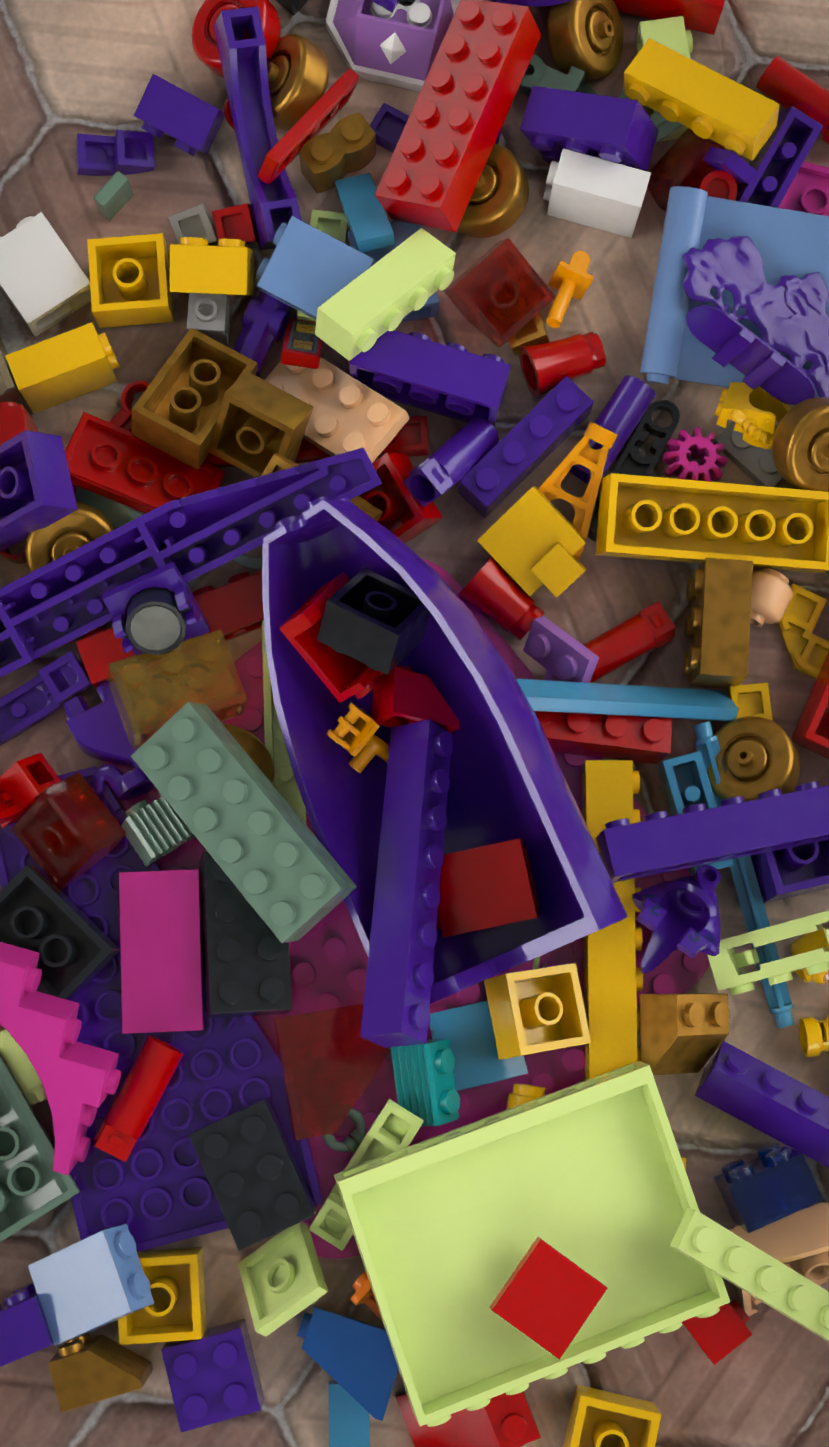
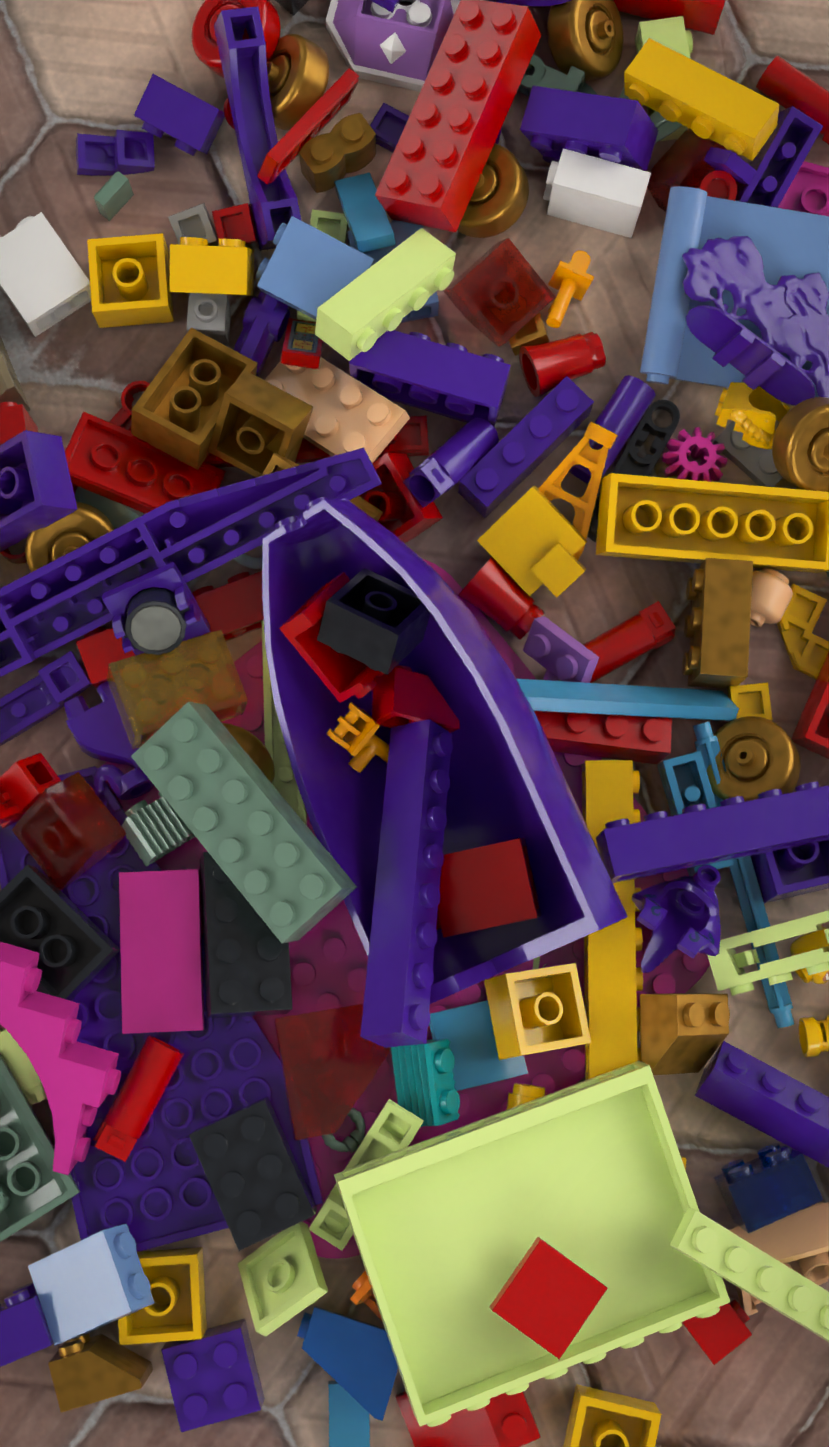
yellow brick [5,322,120,414] -> none

